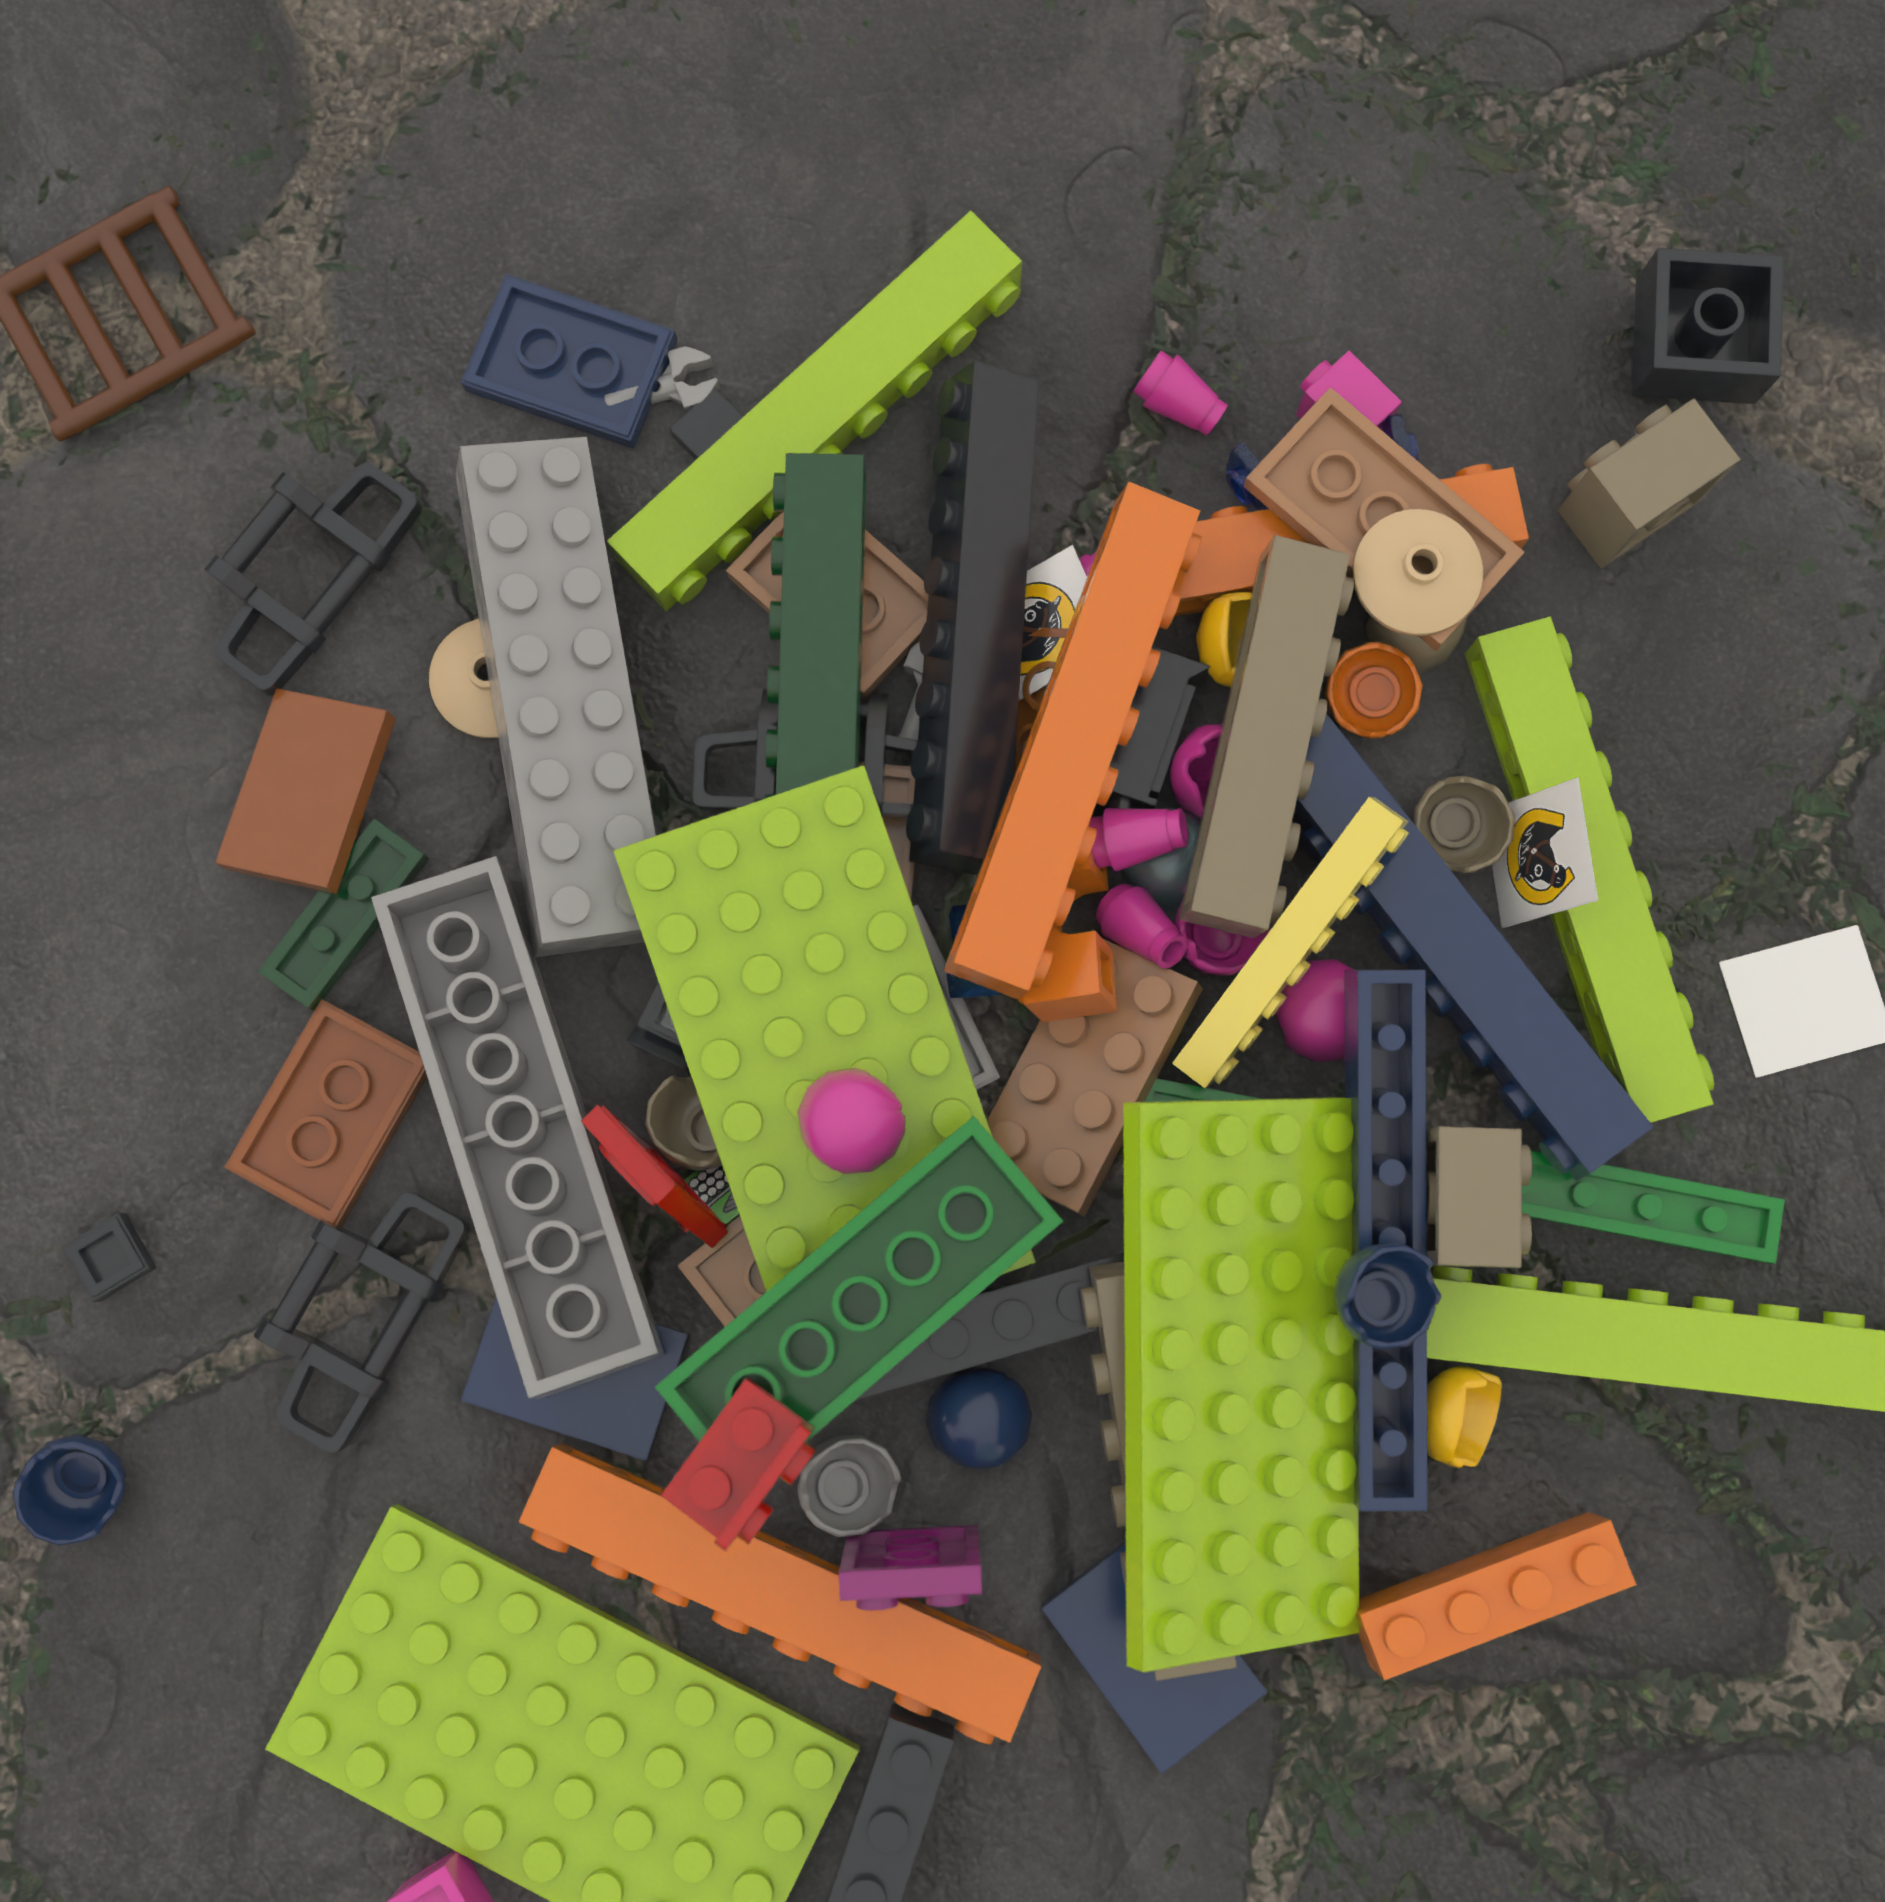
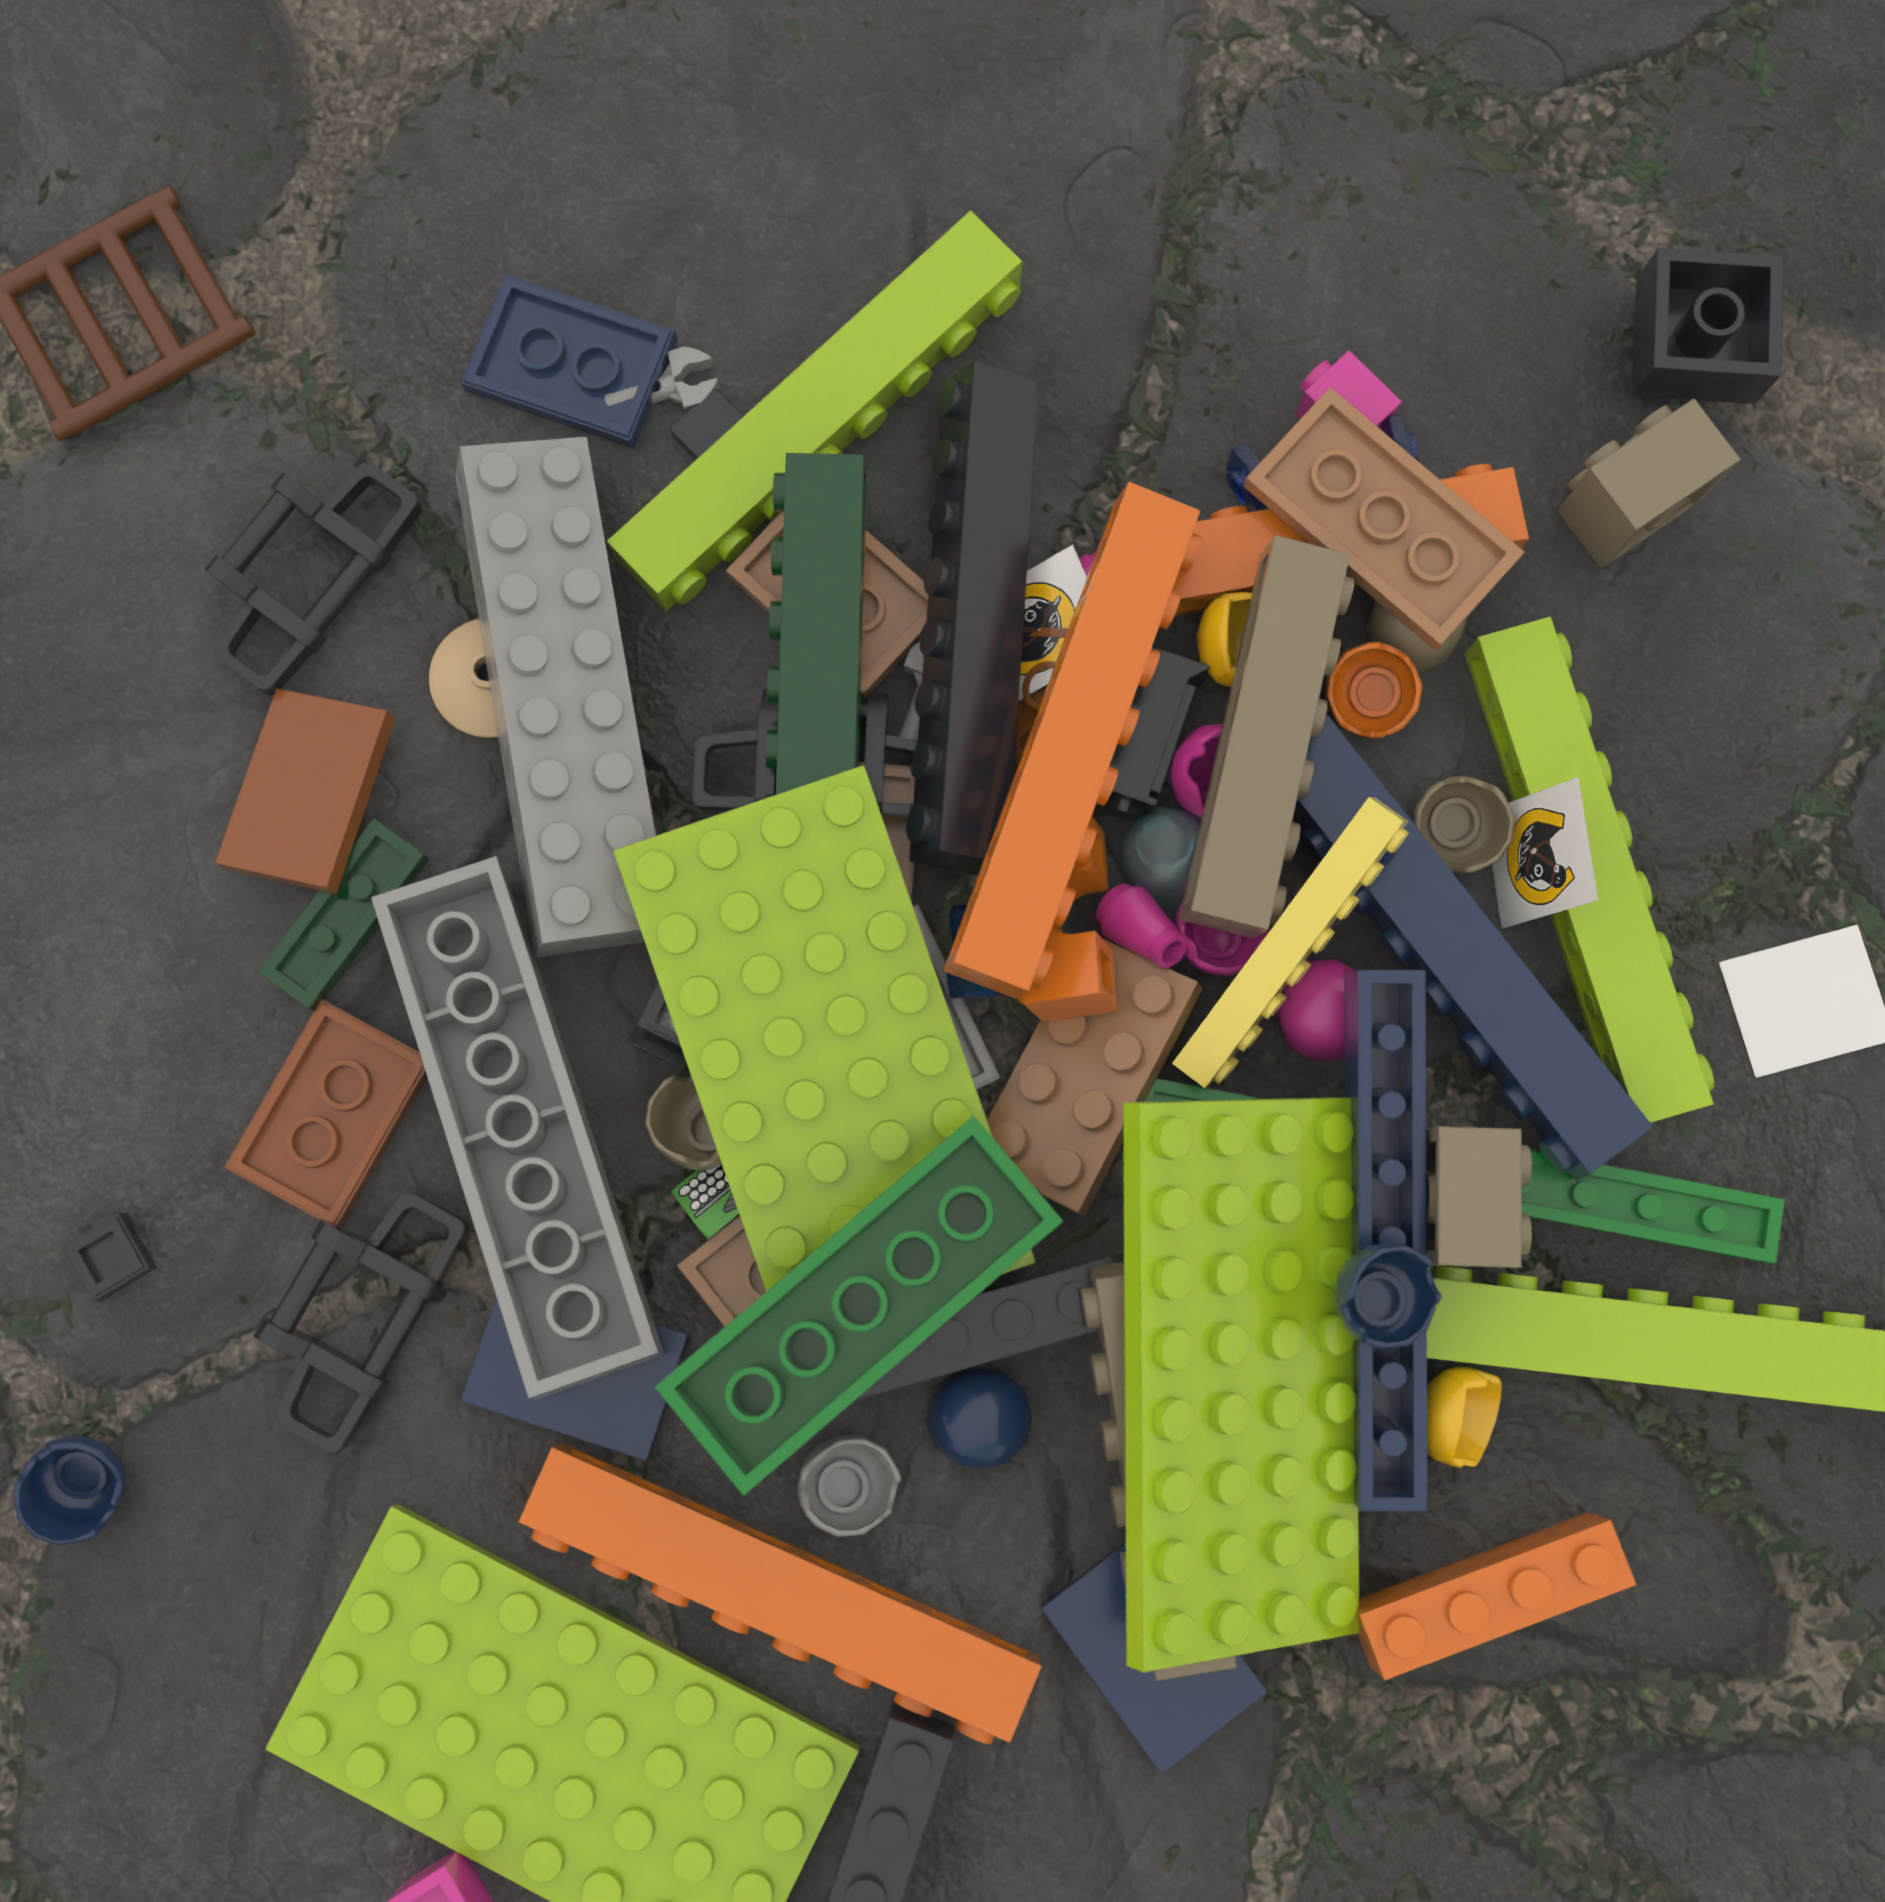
red piece [581,1105,728,1248] -> none
red bracket [661,1378,816,1551] -> none
dark pink hair [798,1068,905,1174] -> none
magenta plate [839,1524,982,1610] -> none
dark pink cone [1089,808,1189,872] -> none
dark pink cone [1133,350,1228,436] -> none
tan dish [1352,509,1483,636] -> none

